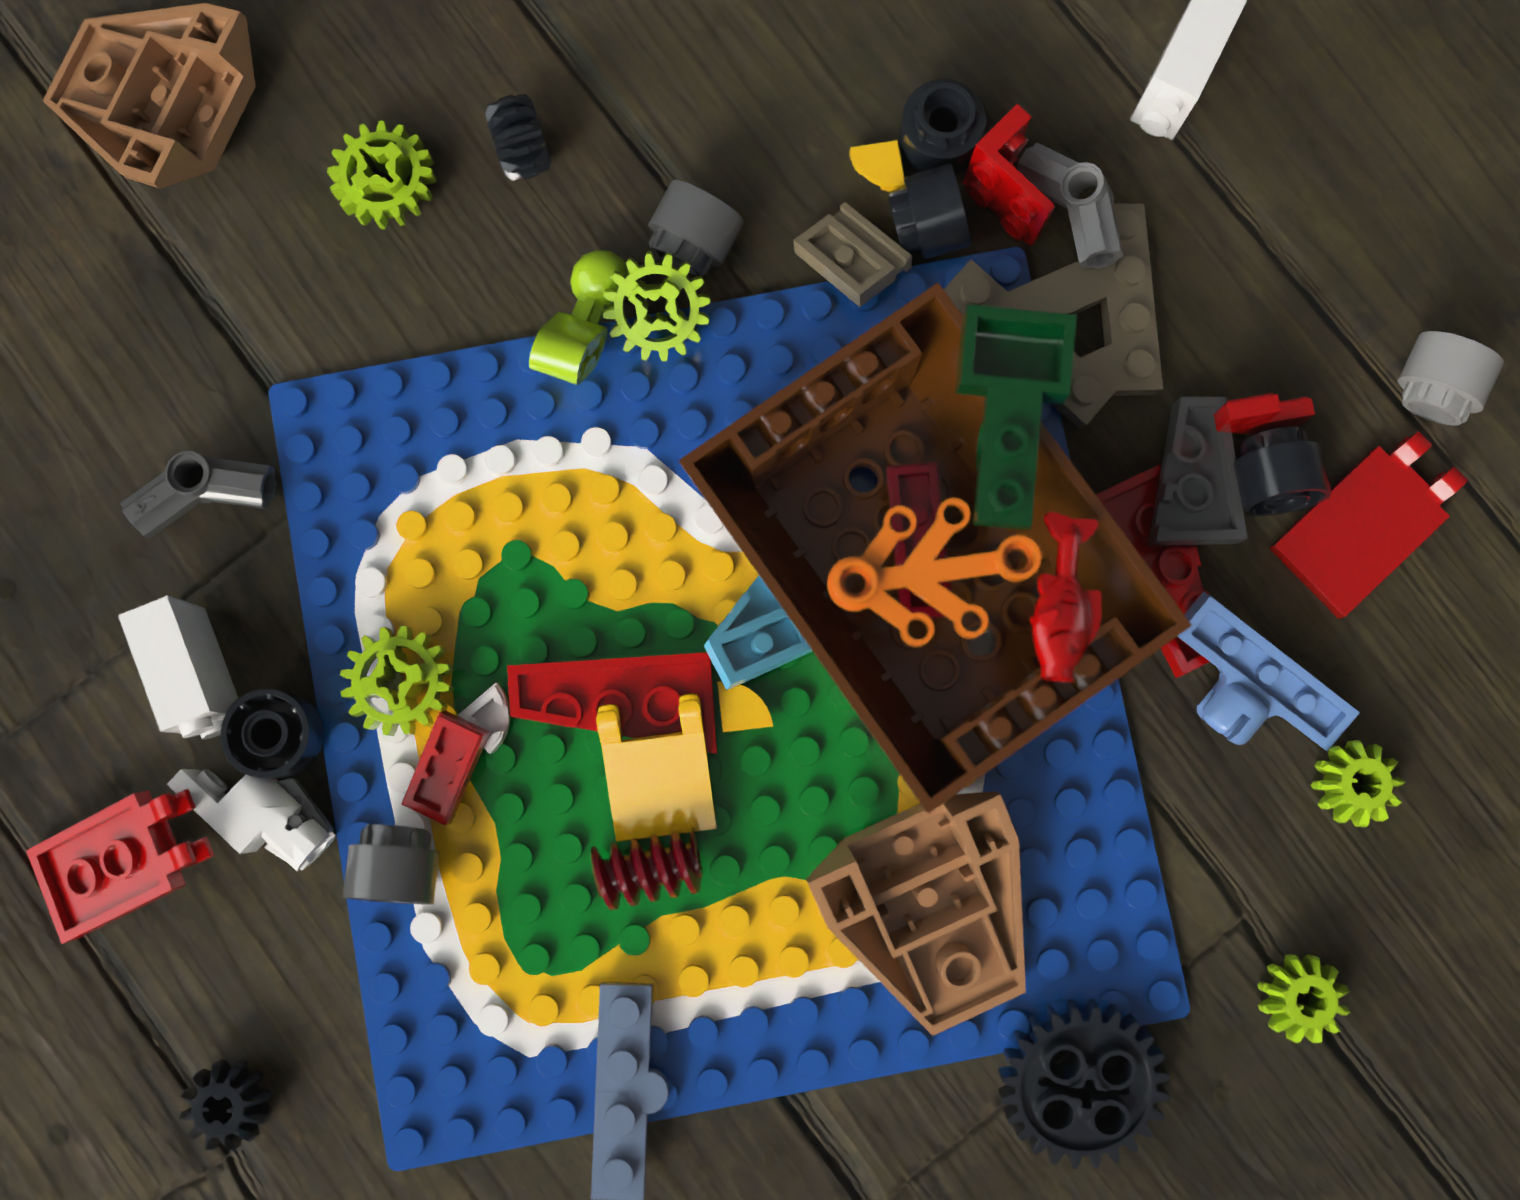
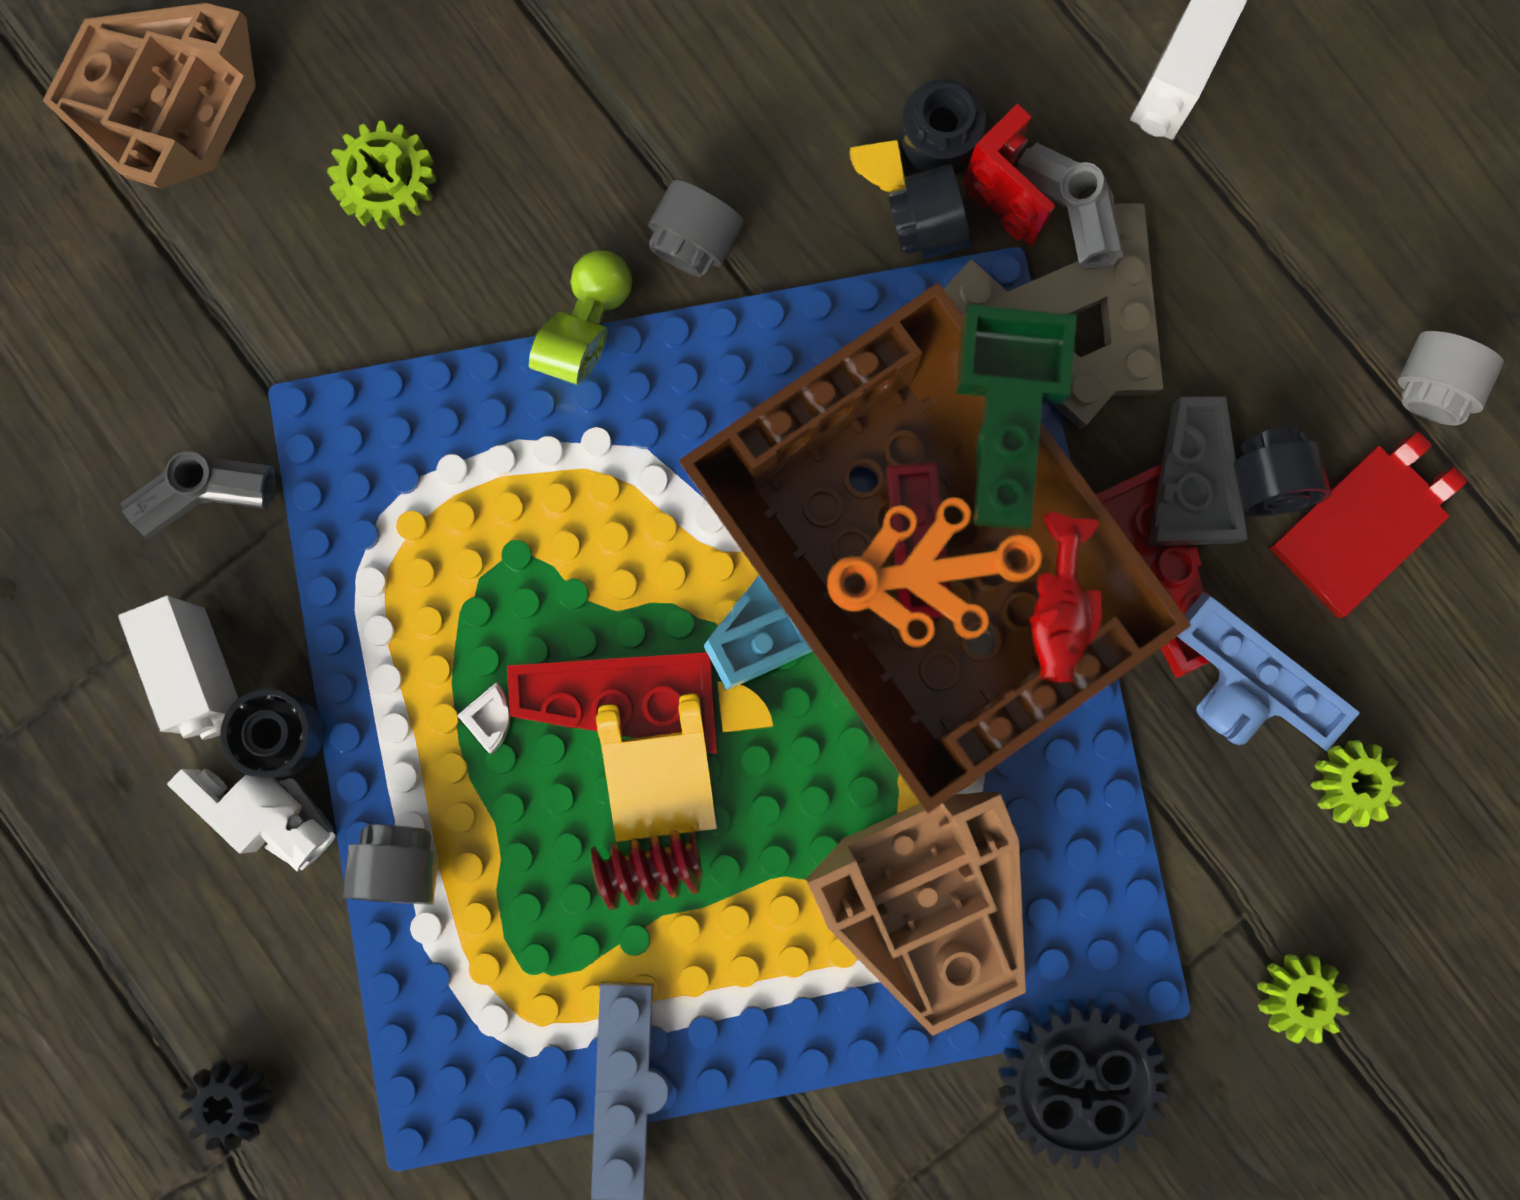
tile [26,789,215,944] -> none
lime gear [340,626,454,736] -> none
red plate [401,710,490,826] -> none
black gear [485,94,551,181] -> none
lime gear [603,251,710,362] -> none
dark tan plate [794,202,912,307] -> none
red tile [1213,392,1315,434] -> none

